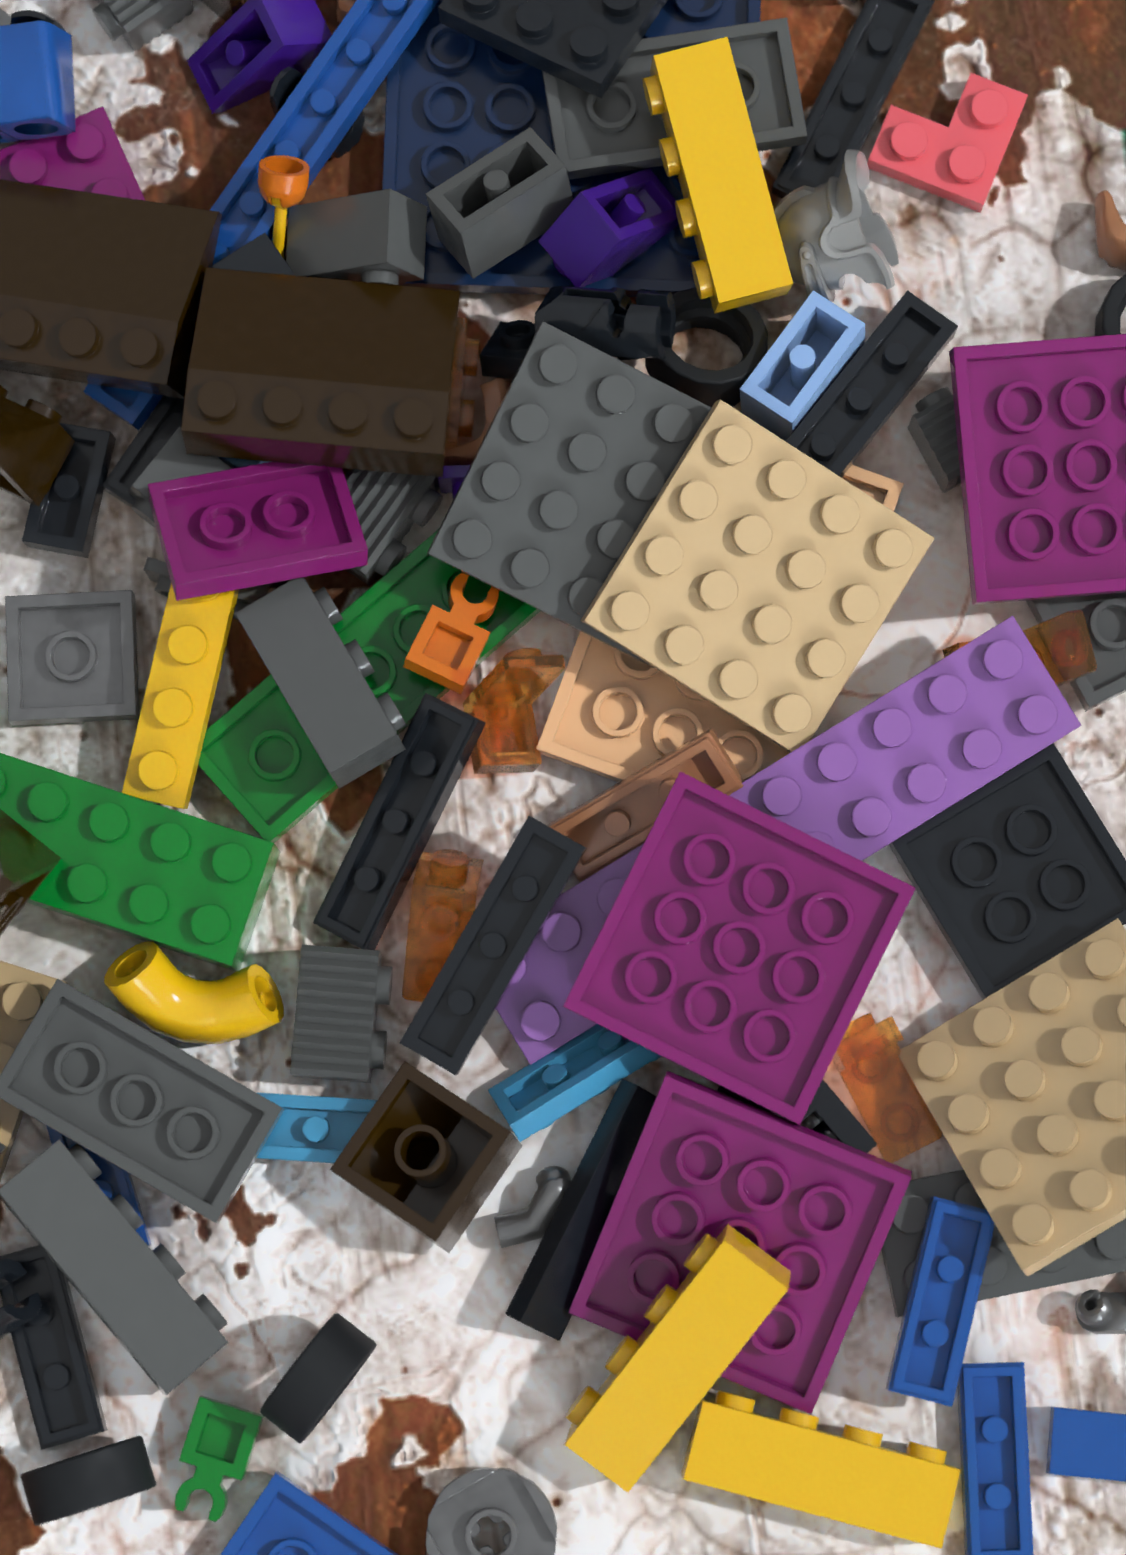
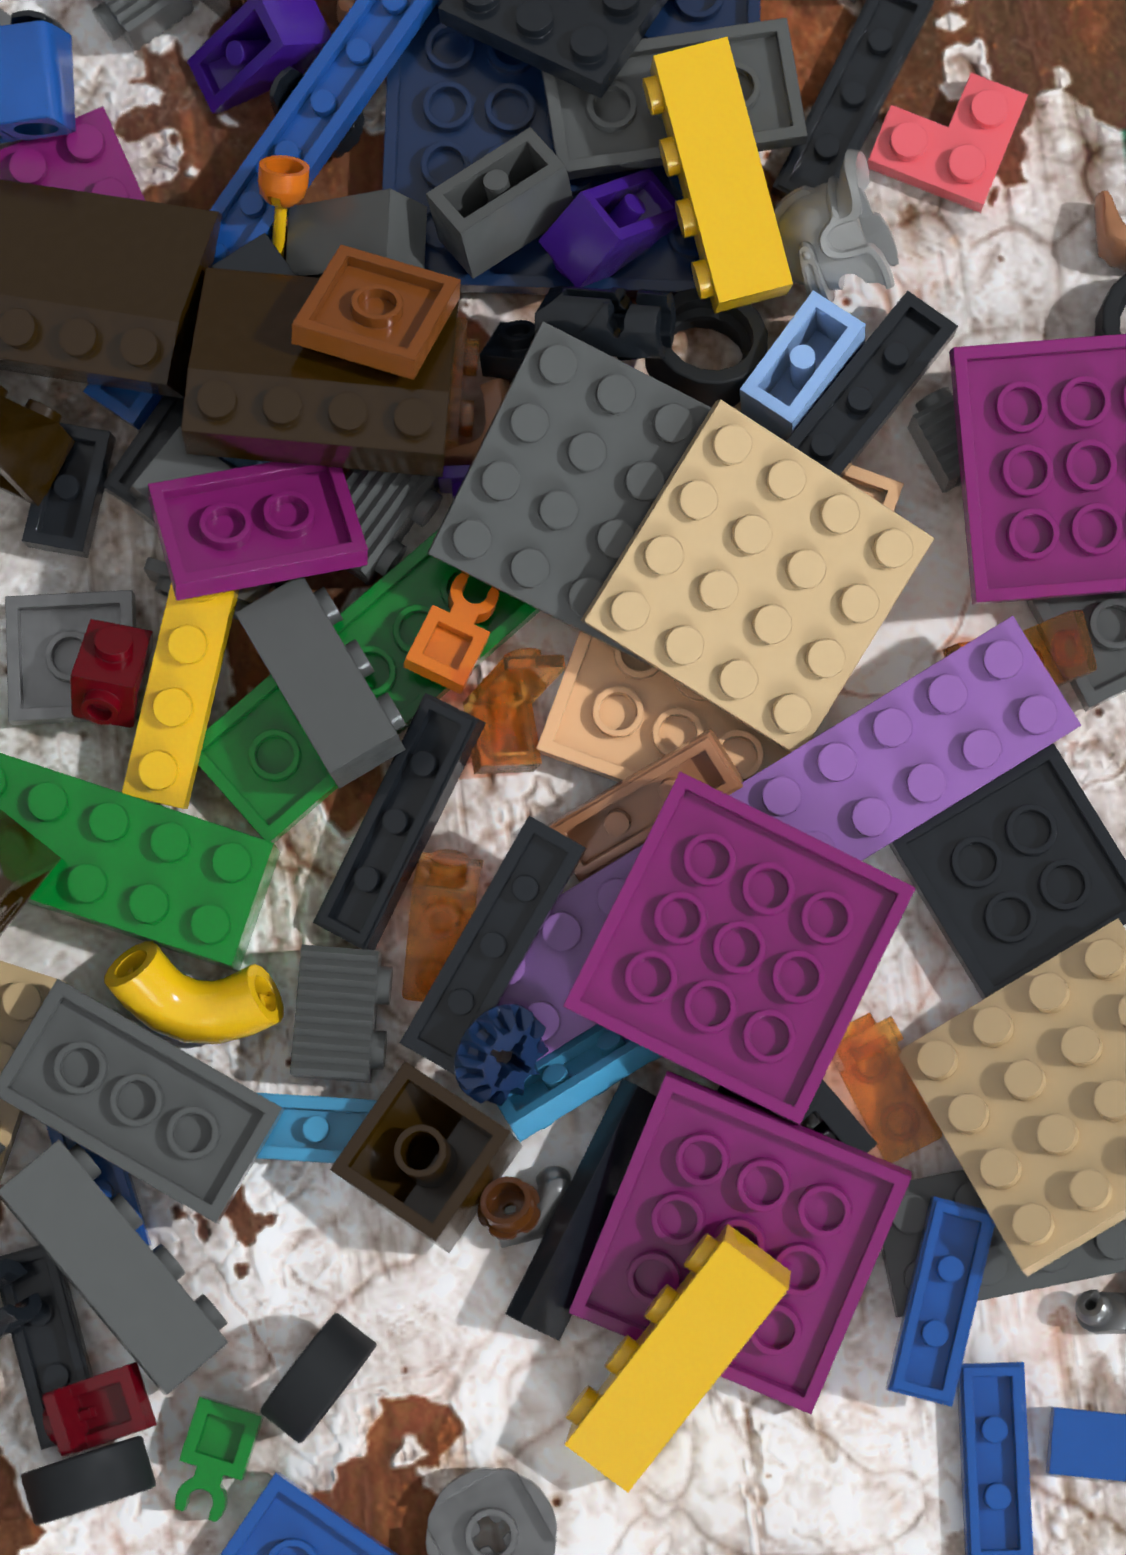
yellow brick [681,1390,961,1549] -> none
none -> dark red bracket [42,1362,157,1458]
none -> dark red bracket [70,619,153,728]
none -> dark orange plate [292,245,461,380]
none -> dark blue gear [454,1004,549,1106]
none -> reddish brown plate [477,1176,541,1240]

